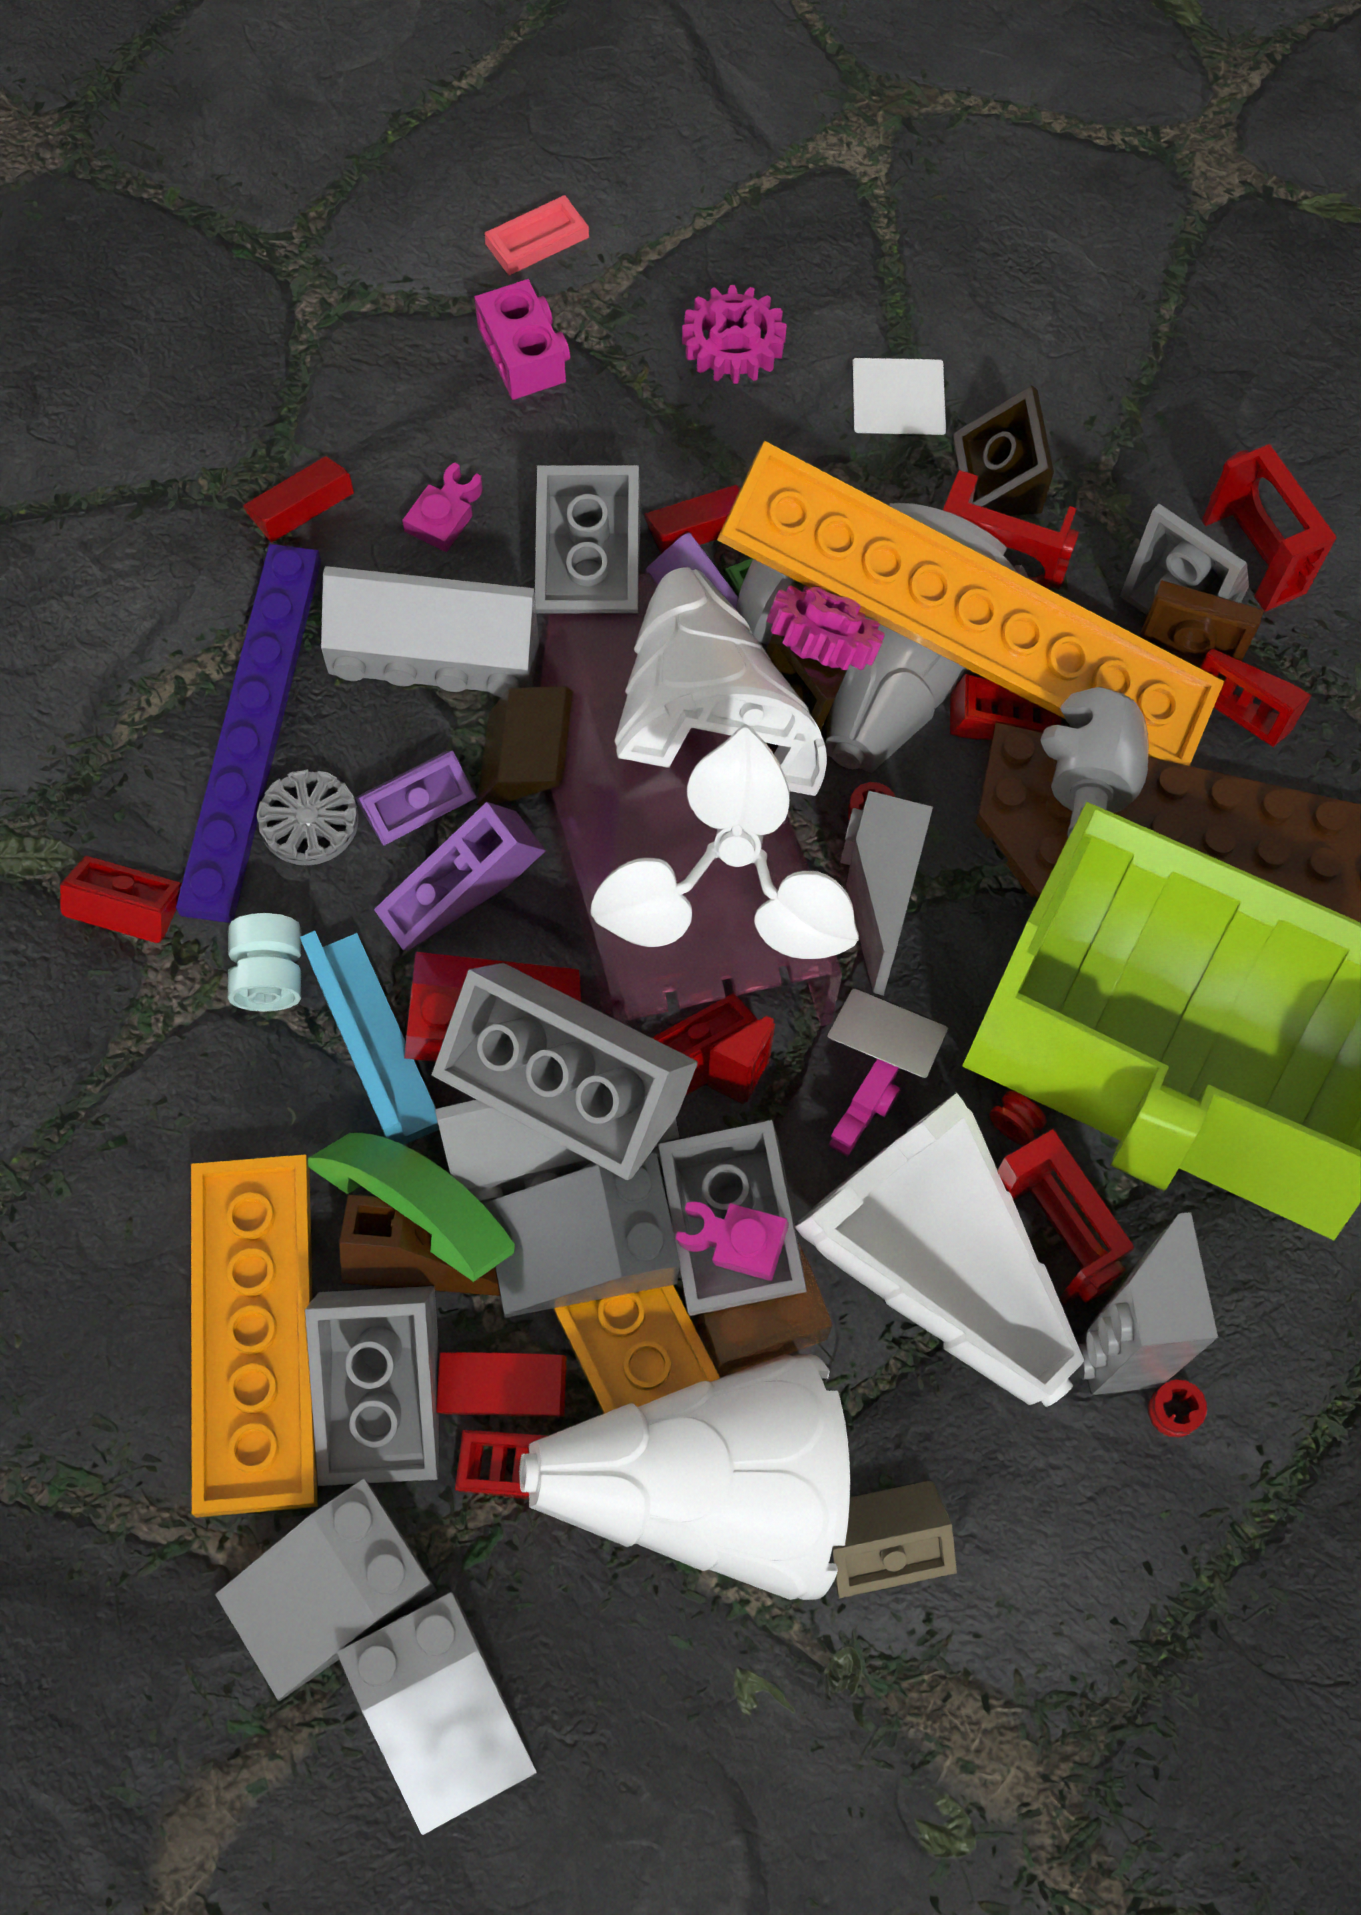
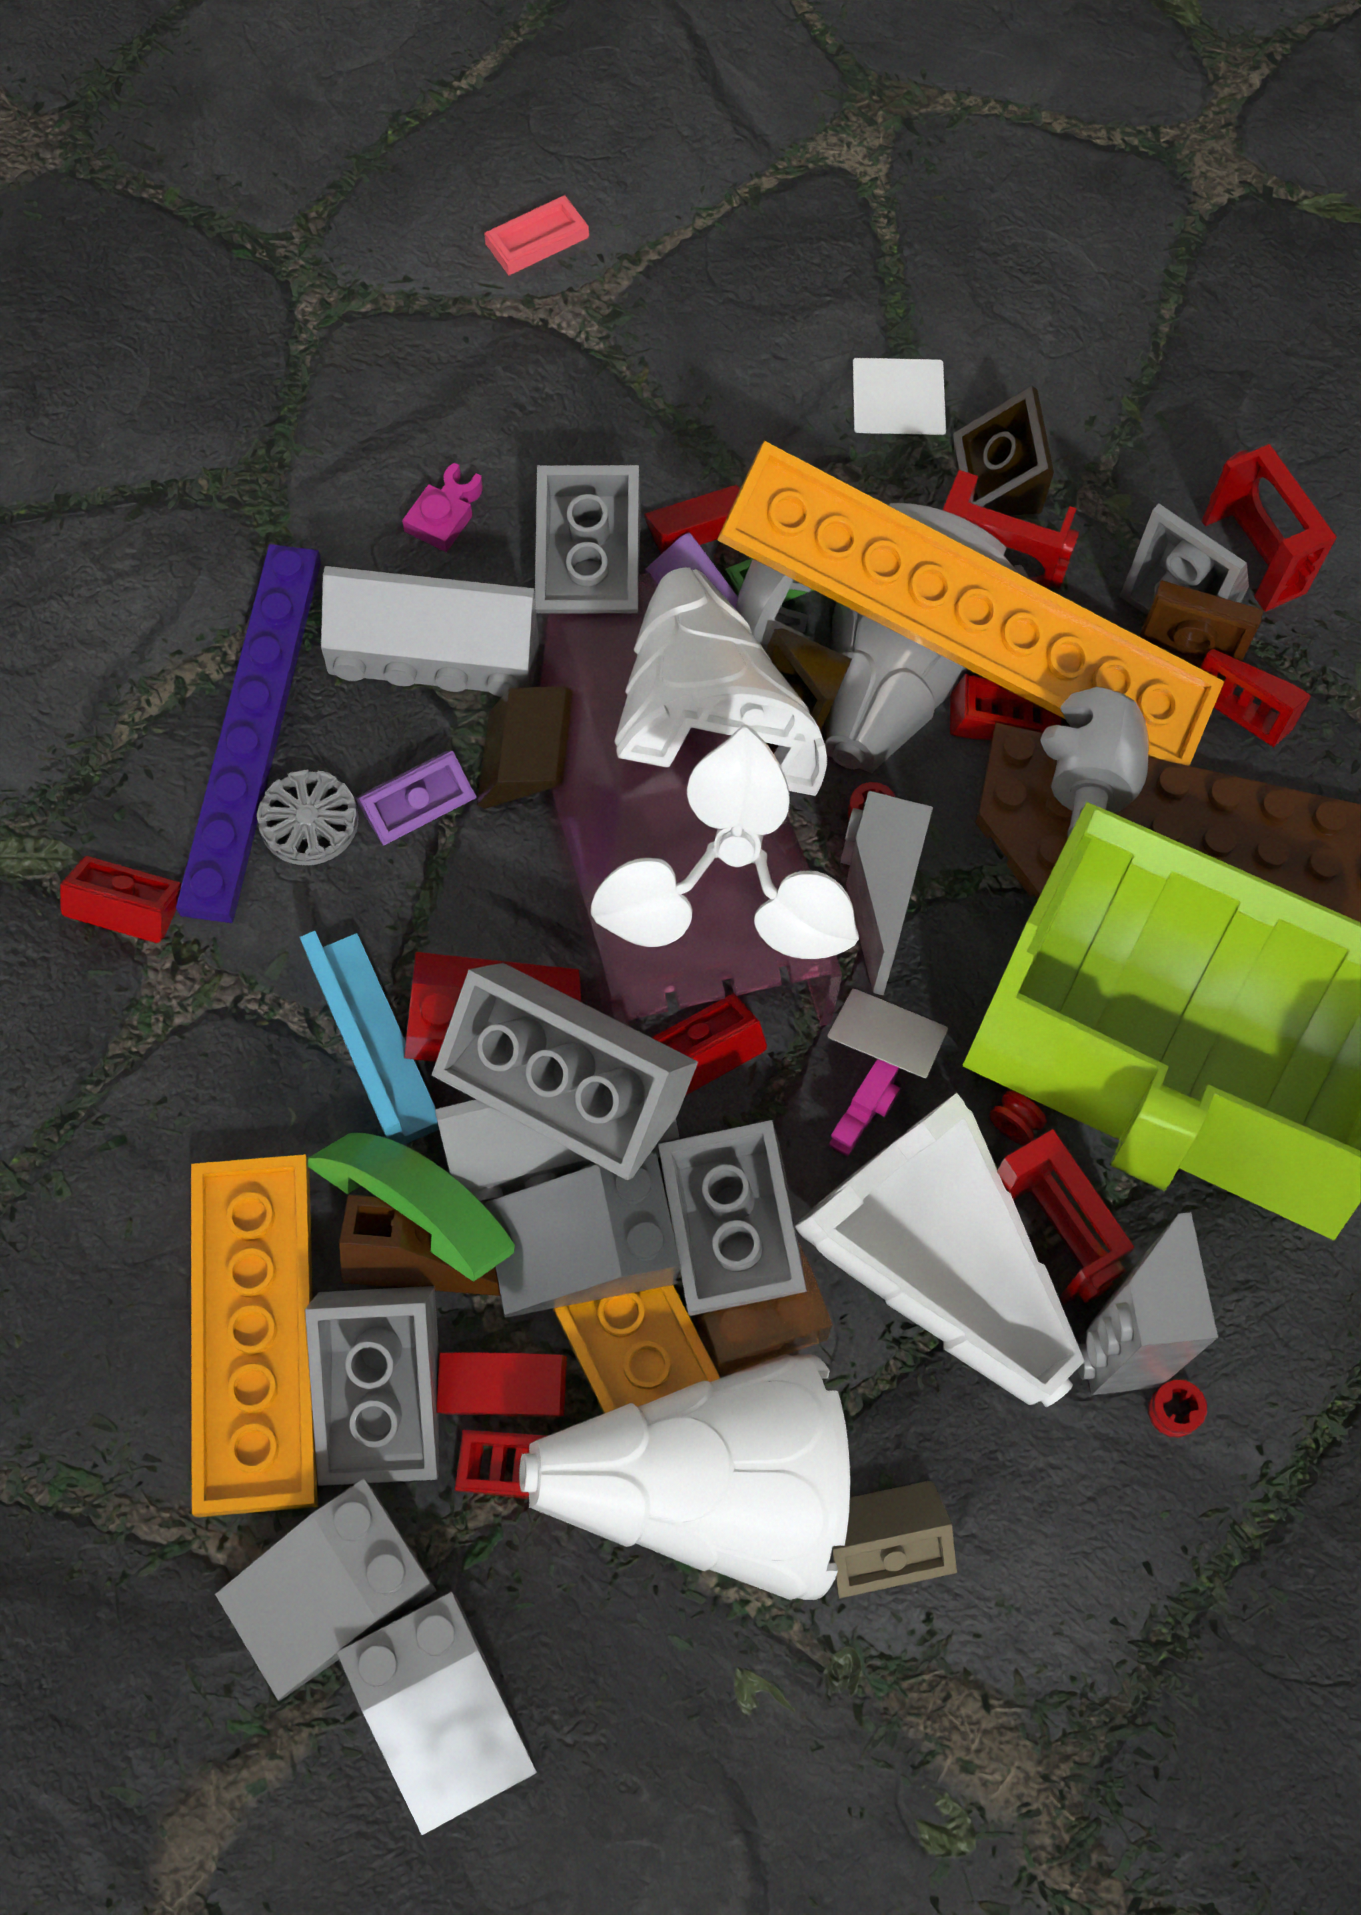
light aqua wheel [228,913,301,1012] -> none
red slope [243,456,354,543] -> none
medium lavender slope [374,802,546,951] -> none
dark pink brick [474,279,570,400] -> none
dark pink plate [675,1202,789,1281] -> none
dark pink gear [682,285,787,384] -> none
red slope [708,1016,775,1104] -> none
dark pink gear [766,586,885,670] -> none

